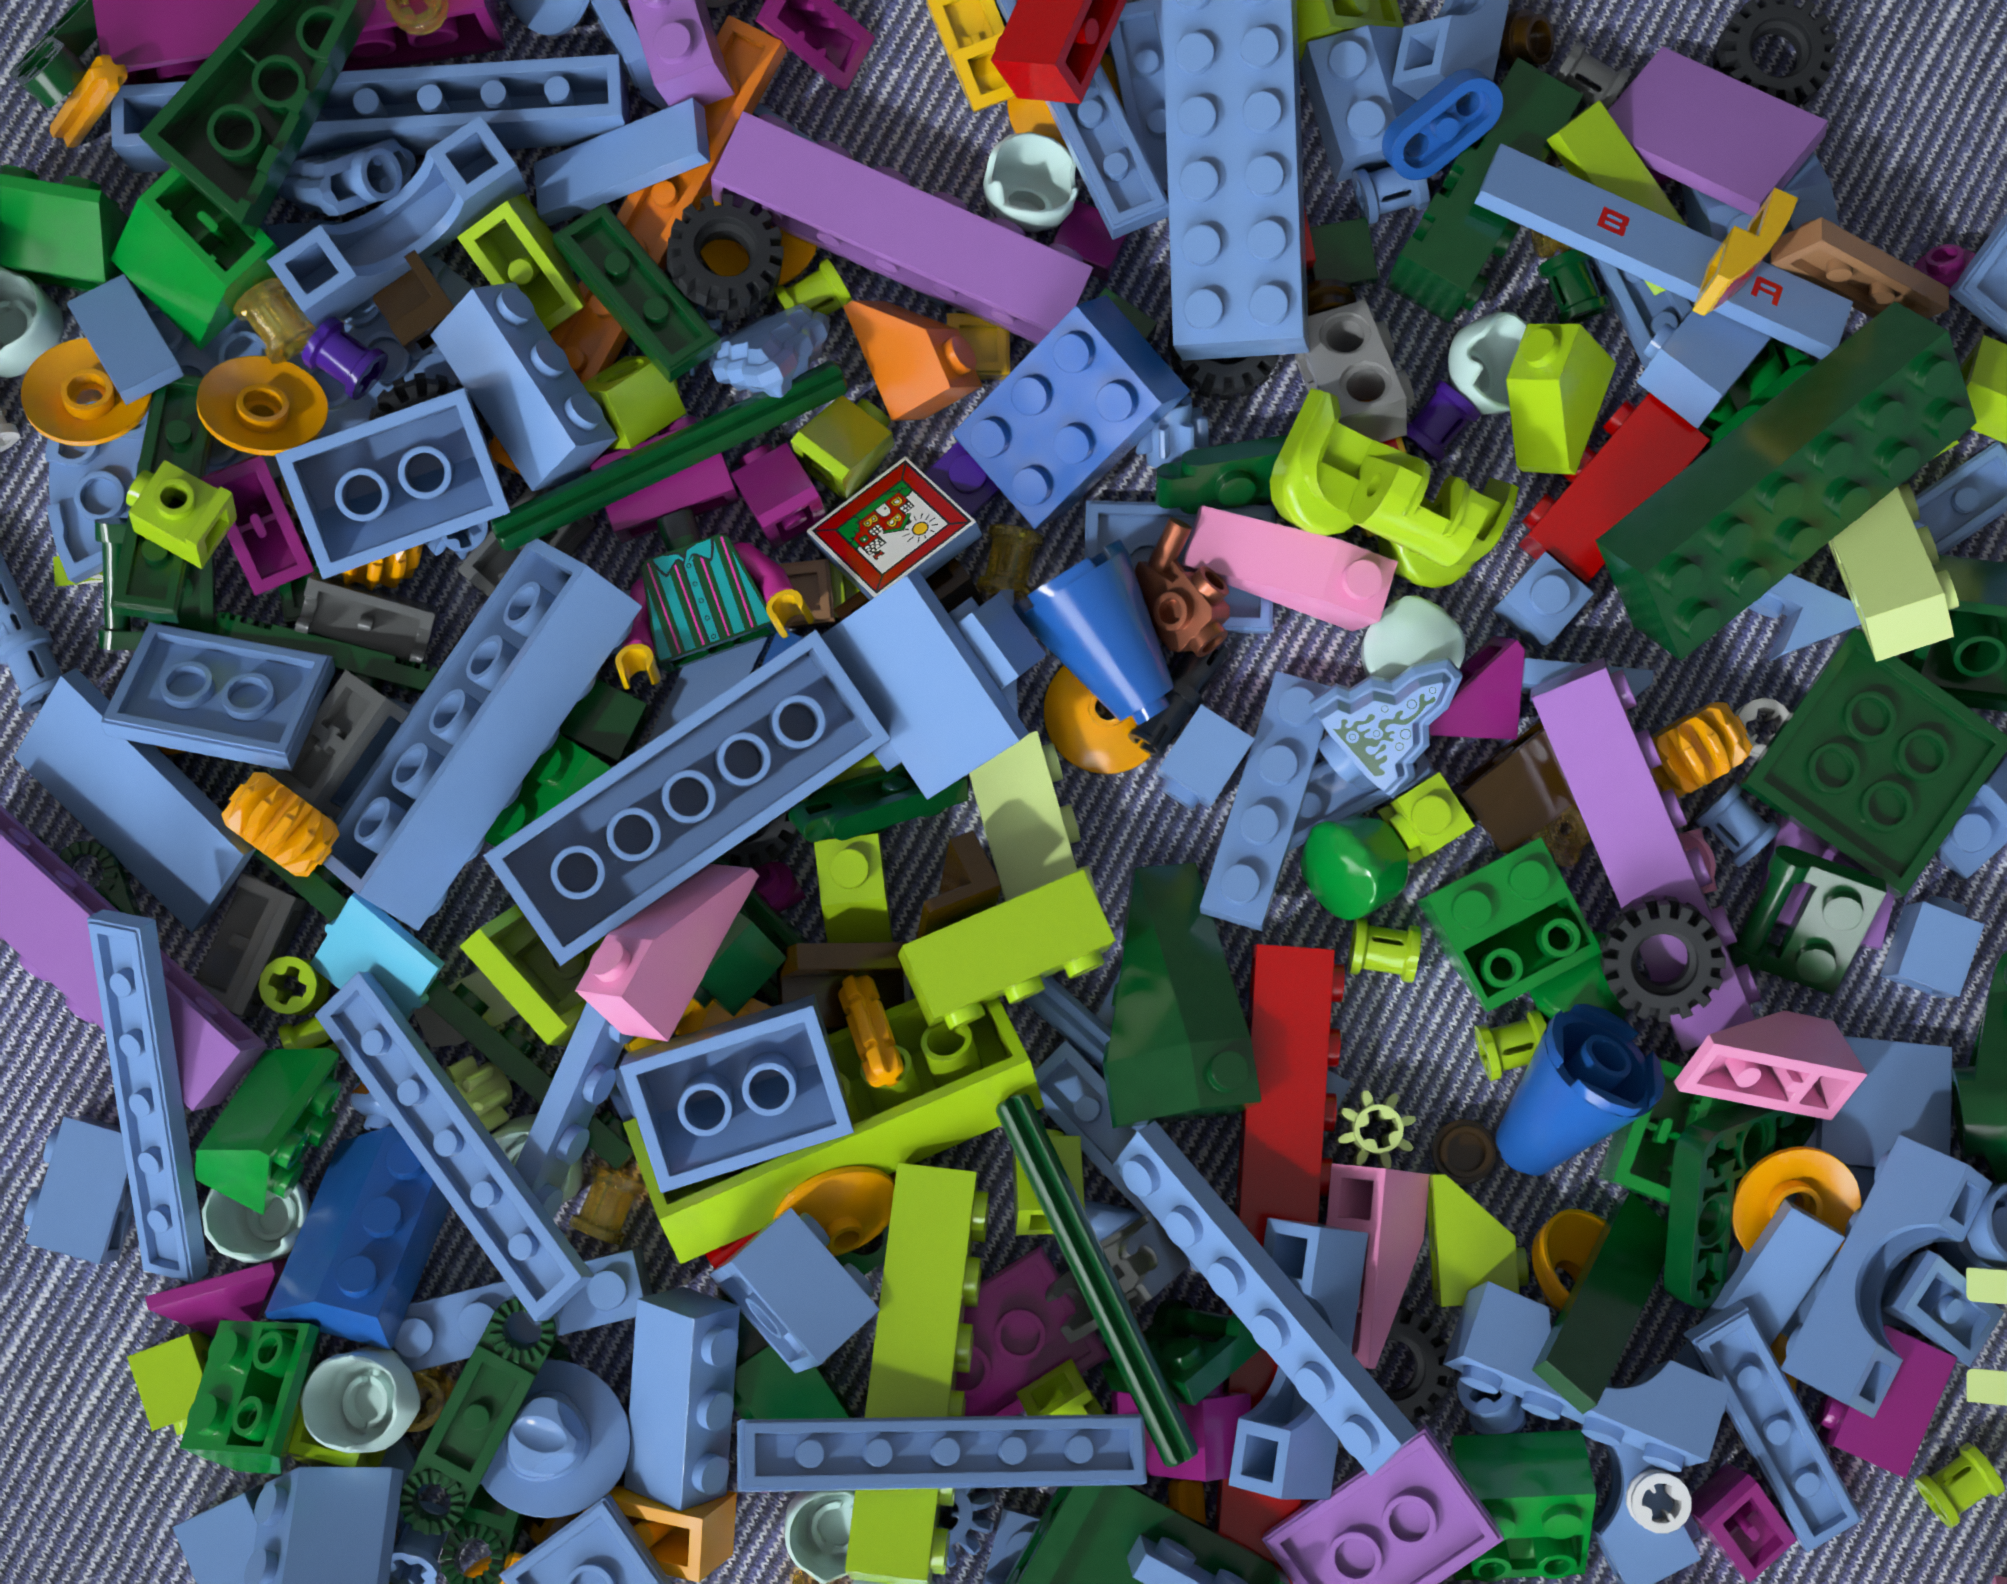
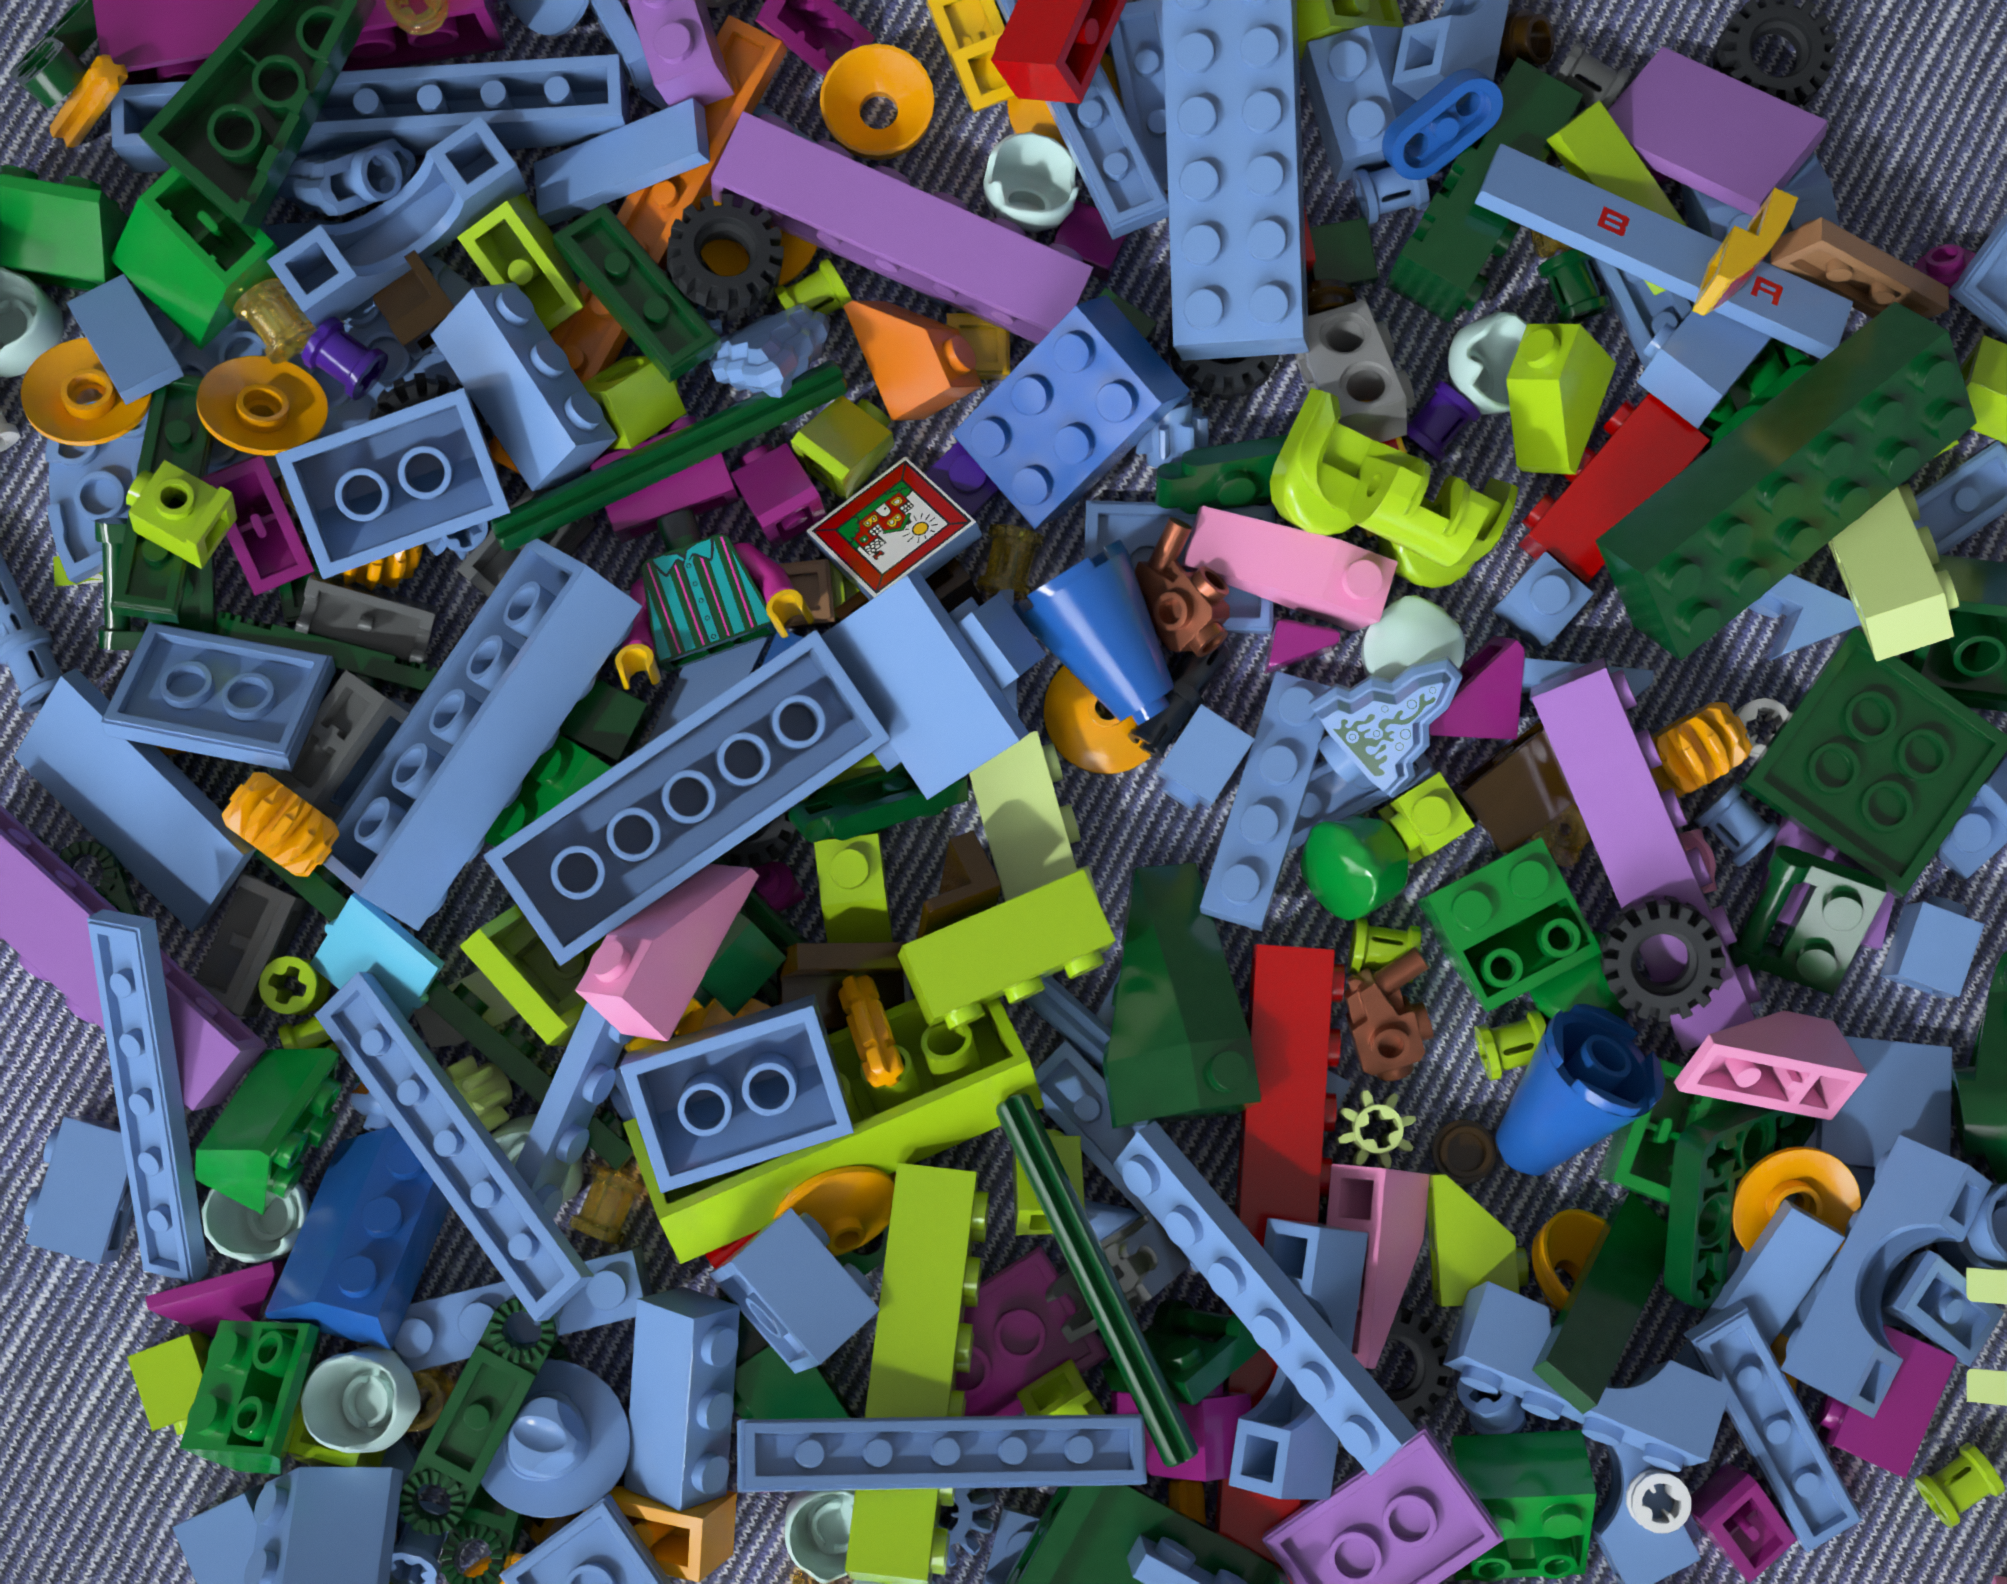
none -> light orange piece [820,44,935,160]
none -> magenta slope [1264,619,1341,674]
none -> copper piece [1344,946,1434,1081]

